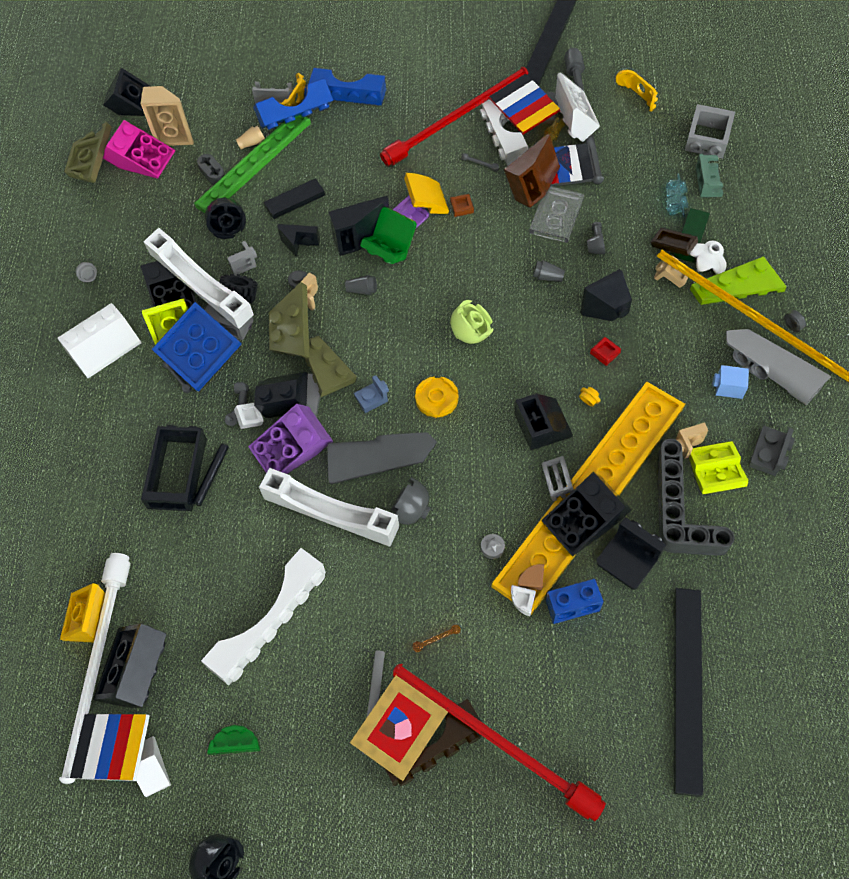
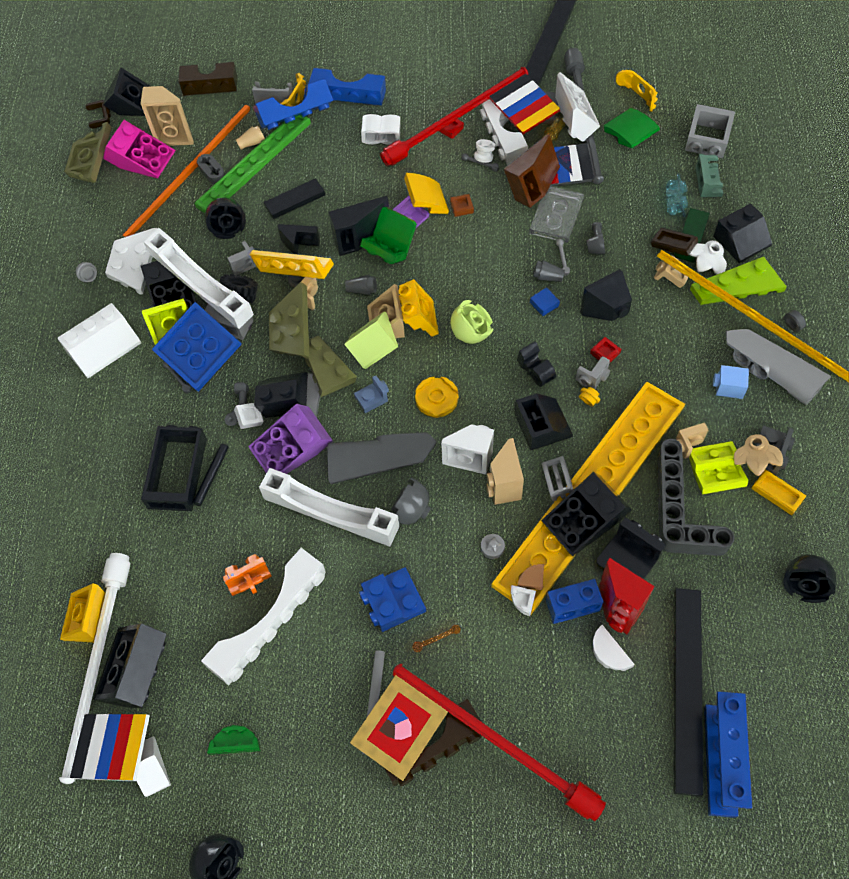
none -> dark brown piece [85,100,111,129]
none -> white wing [105,228,157,294]
none -> orange piece [123,105,250,237]
none -> dark brown arch [179,62,237,96]
none -> orange hips [223,554,272,596]
none -> yellow fence [249,250,334,279]
none -> yellowish green slope [345,311,398,369]
none -> blue plate [359,567,426,632]
none -> white brick [361,114,401,145]
none -> tan slope [367,284,405,338]
none -> yellow plate [398,279,439,337]
none -> red tile [439,119,464,139]
none -> white slope [441,424,494,475]
none -> white wheel [474,139,495,163]
none -> tan slope [486,438,524,505]
none -> black leg [517,341,556,387]
none -> blue tile [530,288,560,316]
none -> light grey hinge [556,239,570,276]
none -> light grey bracket [575,356,610,389]
none -> white tile [592,625,635,671]
none -> red slope [598,558,655,635]
none -> green slope [603,108,660,148]
none -> blue fence [704,692,752,818]
none -> black slope [713,203,772,263]
none -> tan plate [734,434,783,476]
none -> yellow tile [751,469,806,516]
none -> black cylinder [783,554,837,603]

